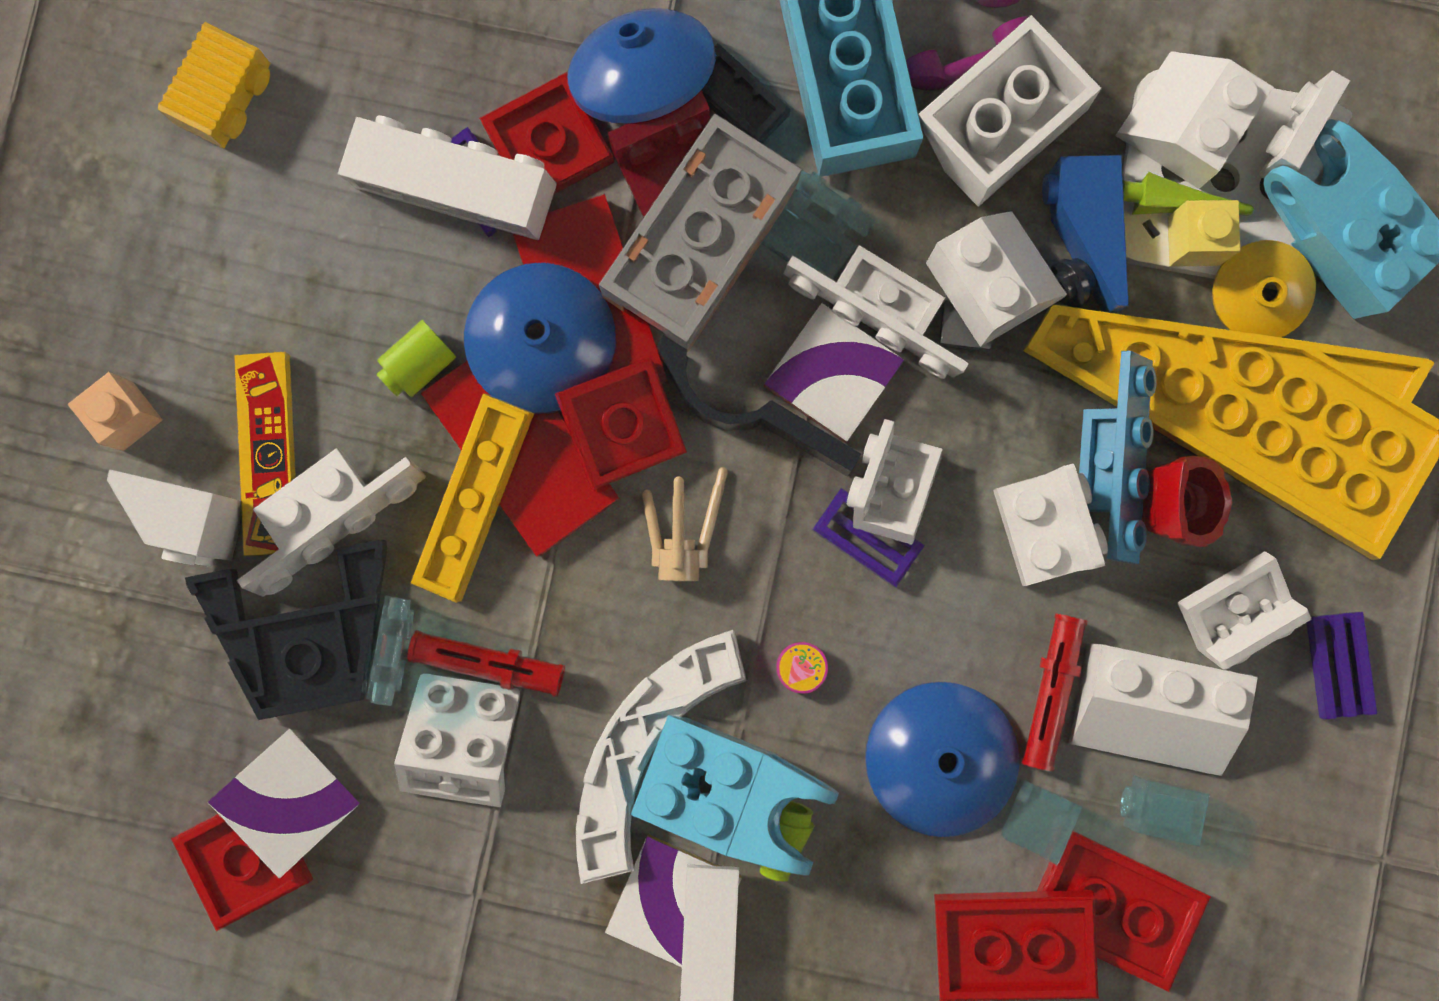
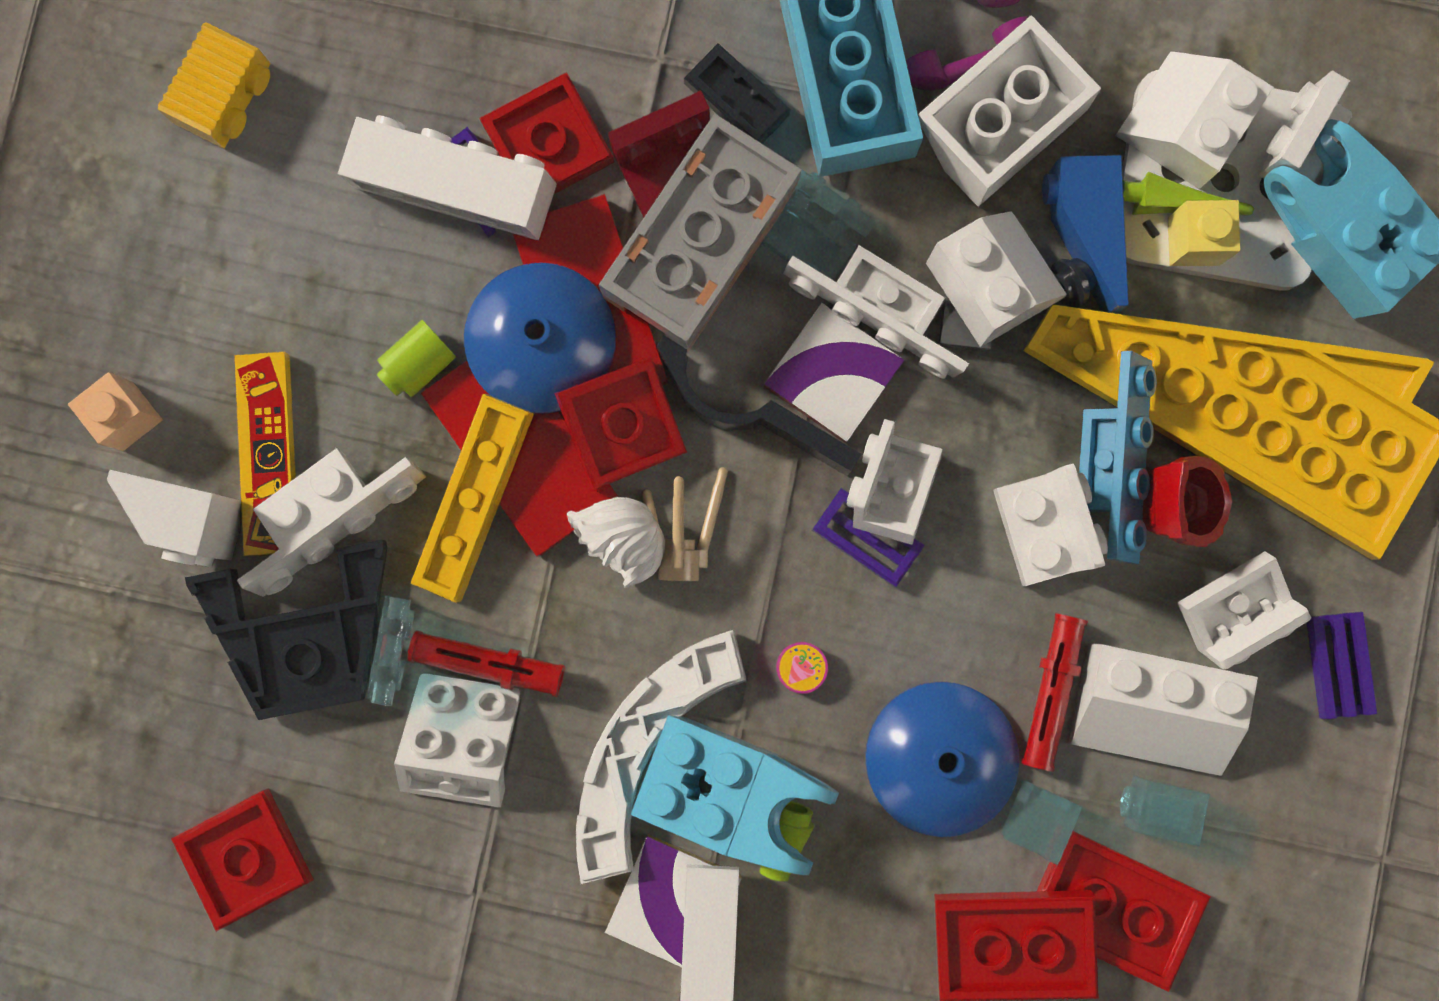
tile [208,729,360,879] -> none
blue dish [567,8,716,123] -> none
yellow dish [1212,240,1316,337] -> none
none -> white hair [567,497,665,588]

